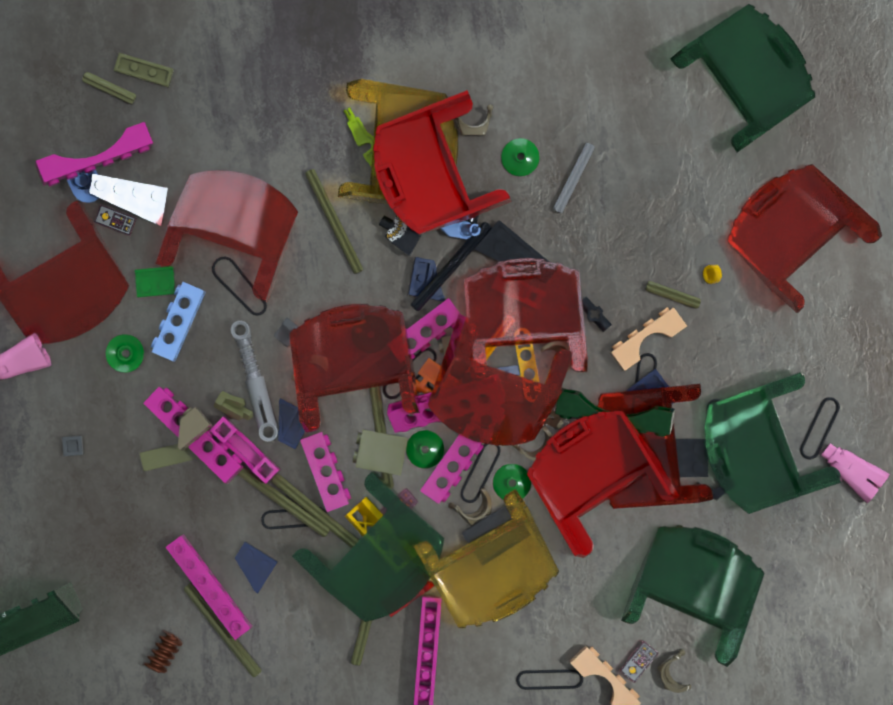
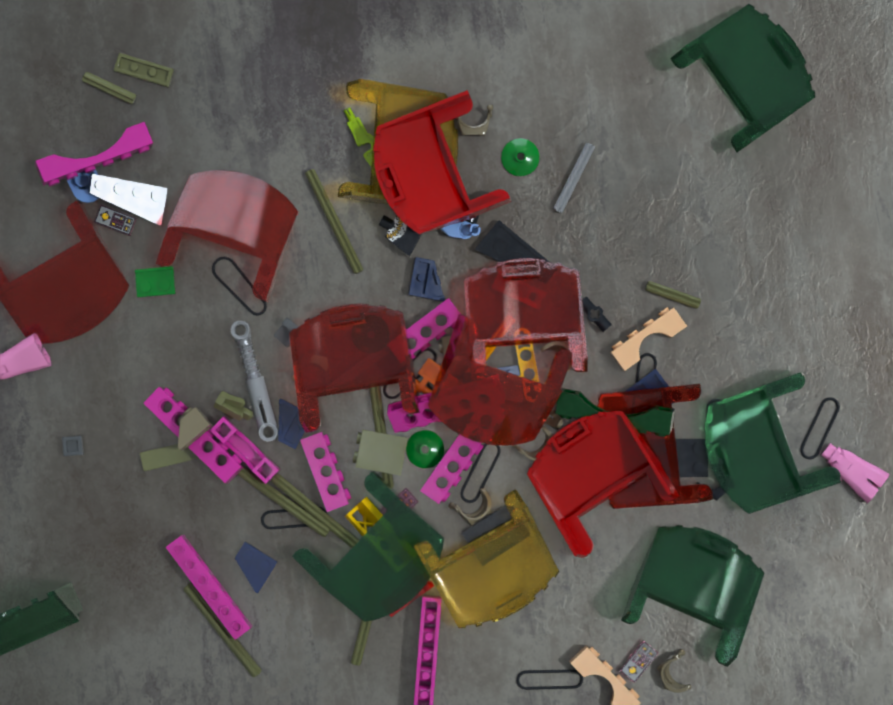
green dish [106,334,144,373] -> none
copper piece [144,630,183,673] -> none
light blue brick [151,282,206,362] -> none
black axle [411,222,492,311] -> none
green dish [493,464,531,502] -> none
yellow tile [703,265,722,284] -> none
clear red windscreen [728,164,882,313] -> none

